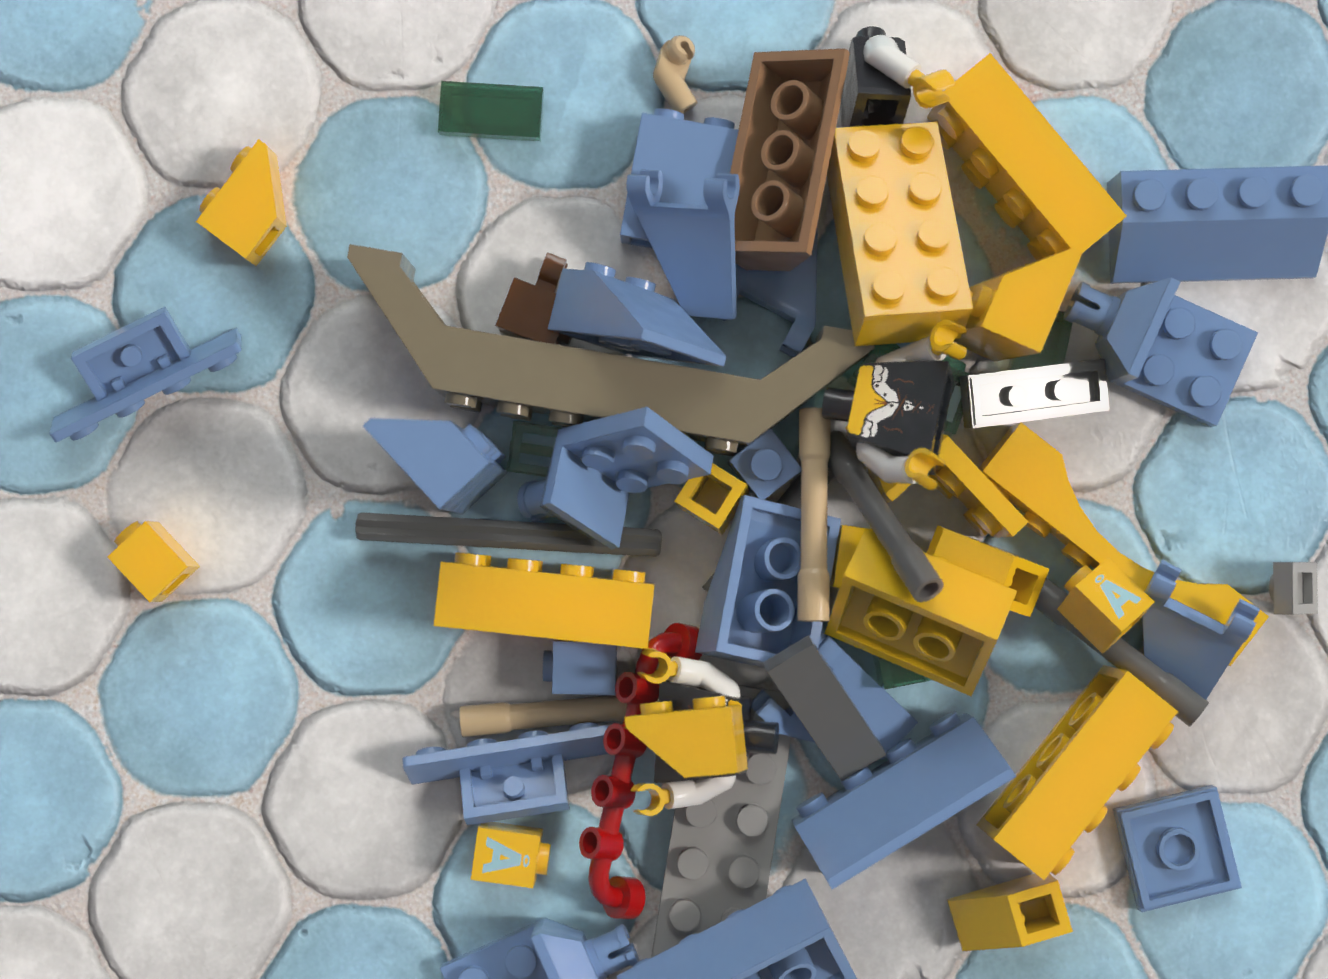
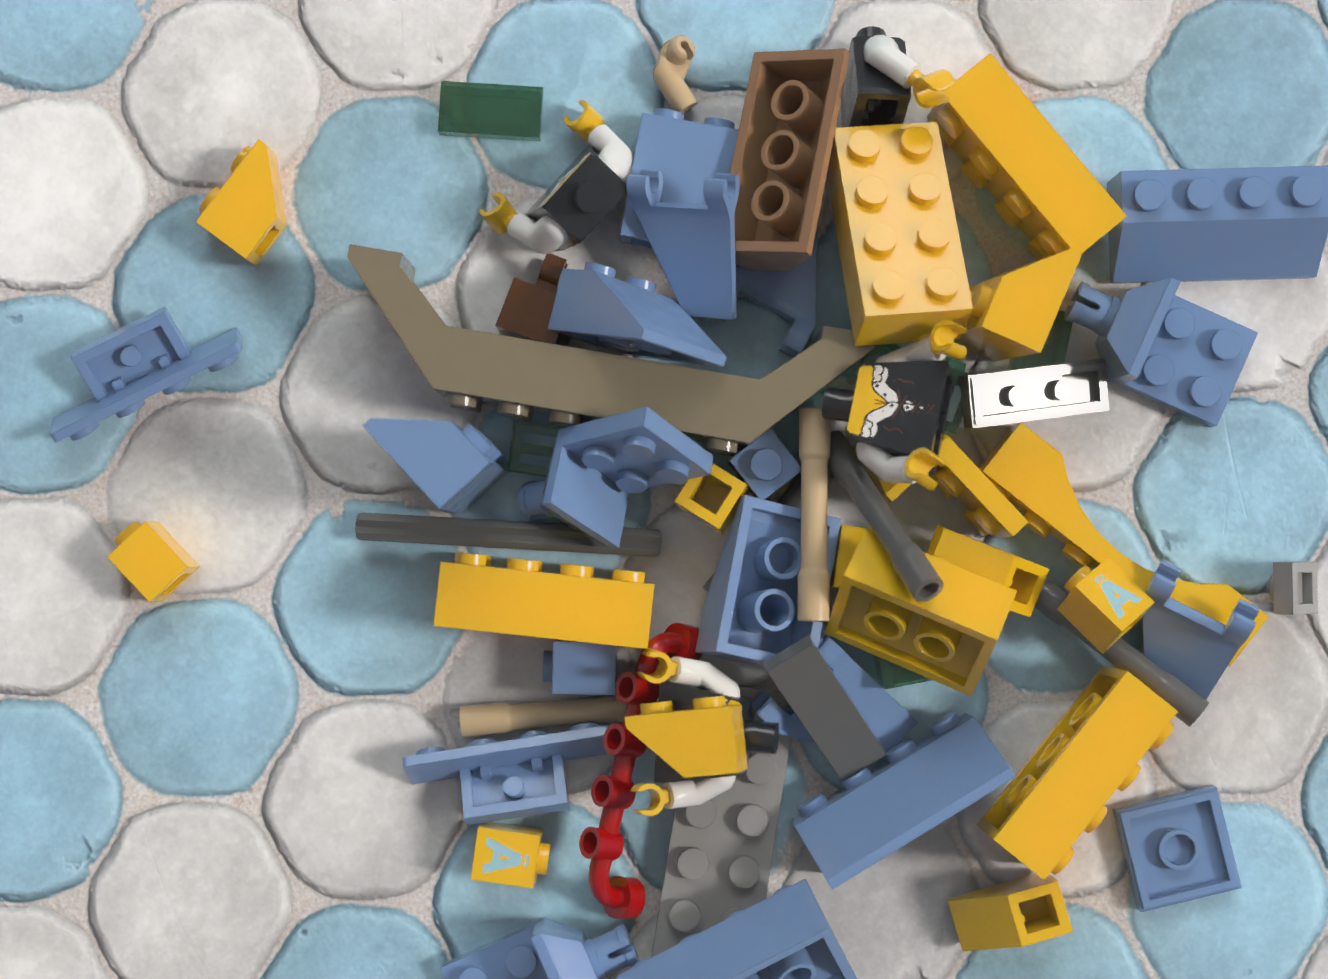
none -> torso [479,100,633,254]

